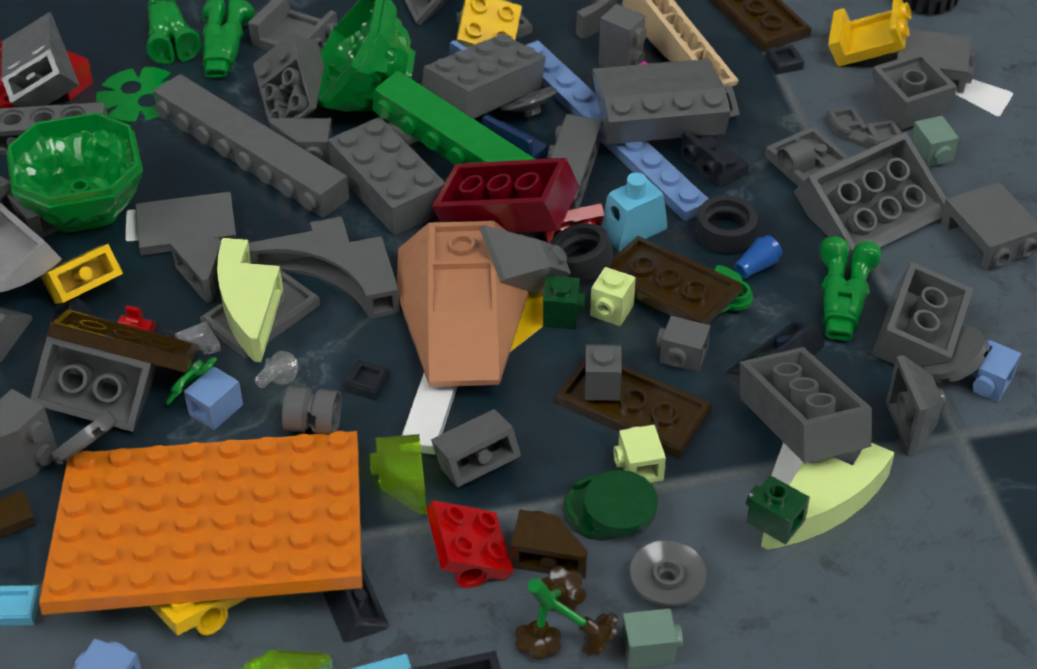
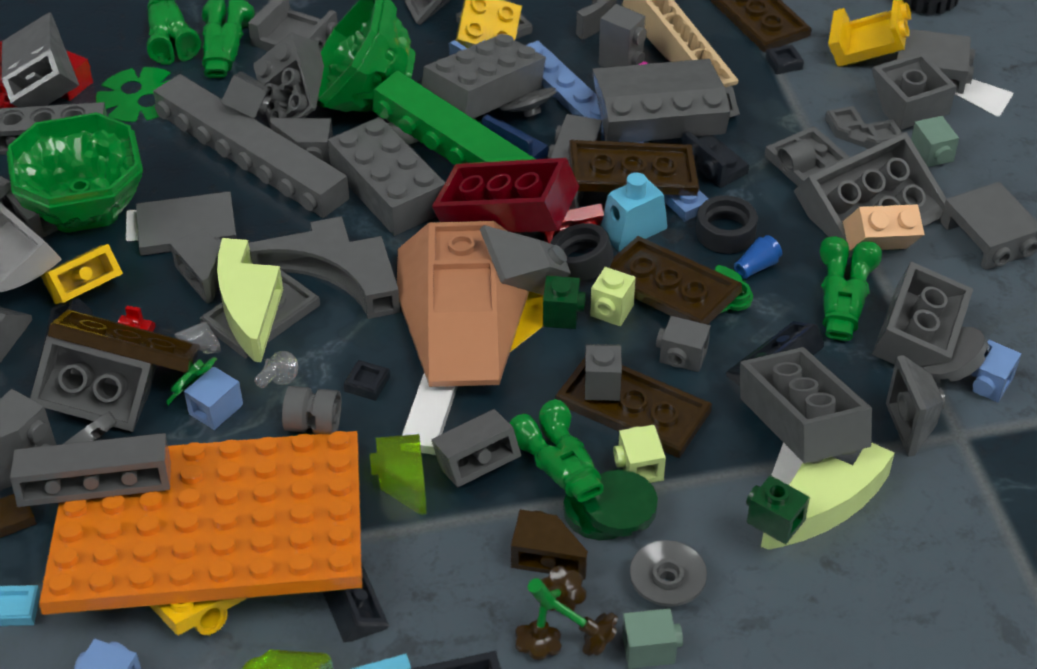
red plate [426,500,514,588] -> none
none -> dark grey brick [10,433,171,507]
none -> dark grey slope [221,71,272,119]
none -> green piece [509,399,604,502]
none -> dark brown tile [568,140,699,196]
none -> light nougat brick [843,205,925,251]

